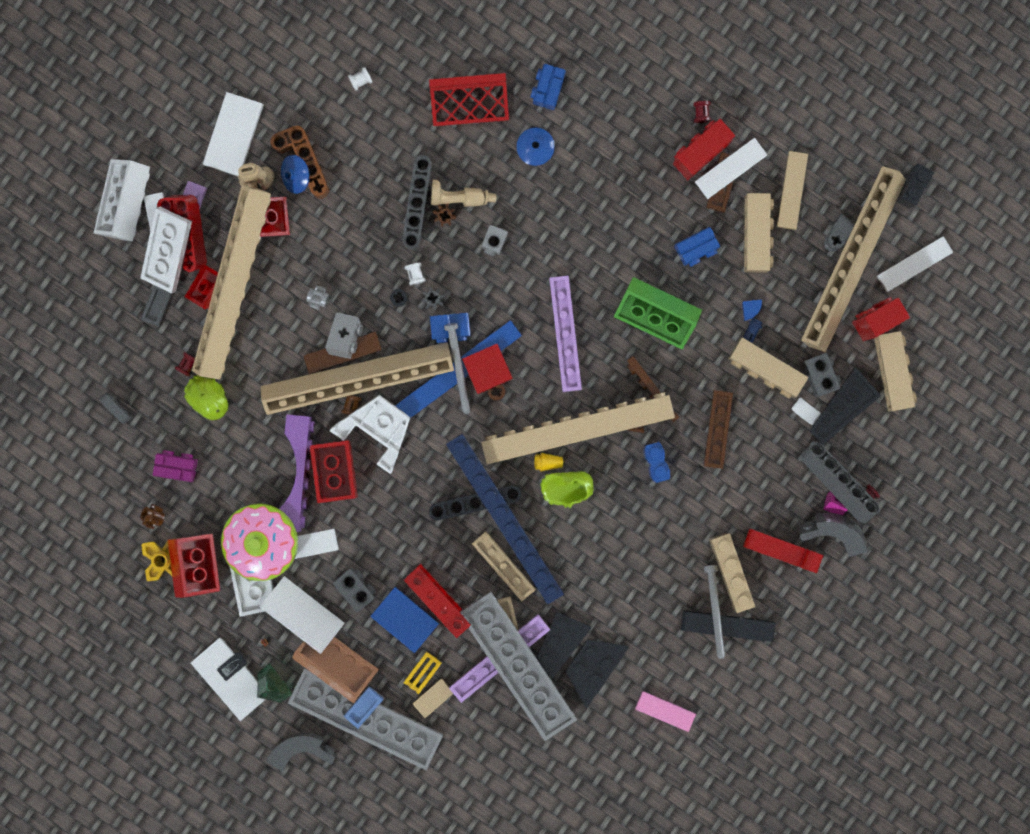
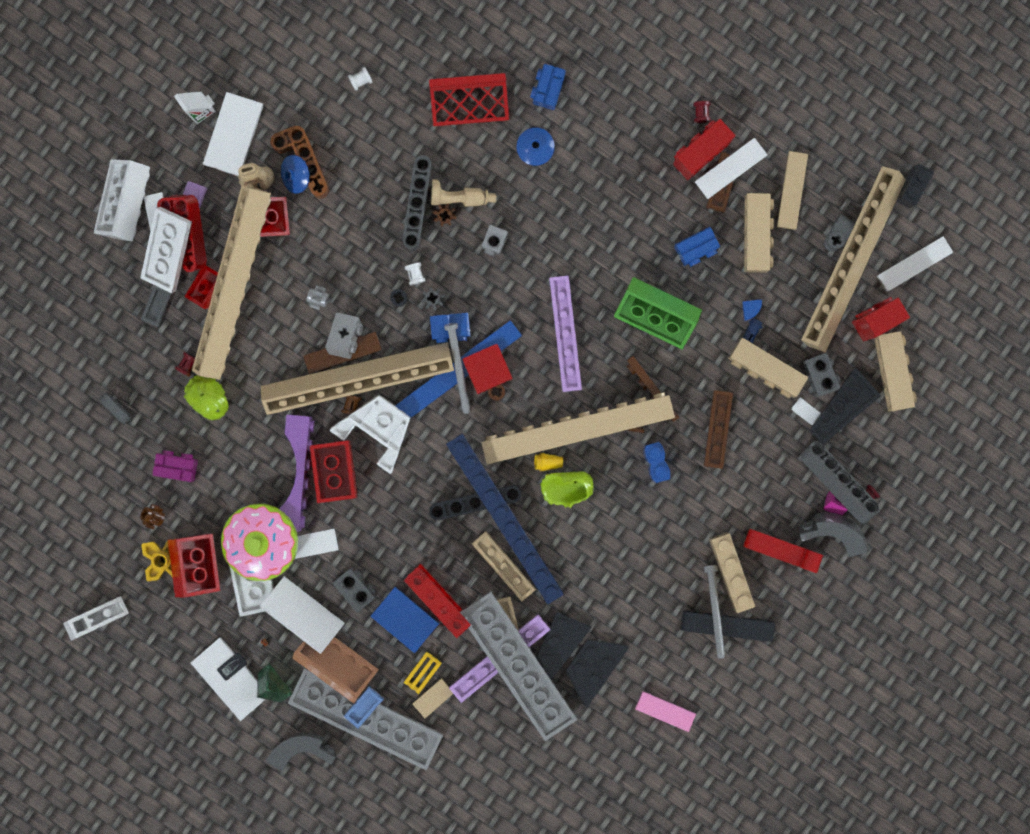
none -> white slope [63,596,129,641]
none -> white slope [174,92,216,124]

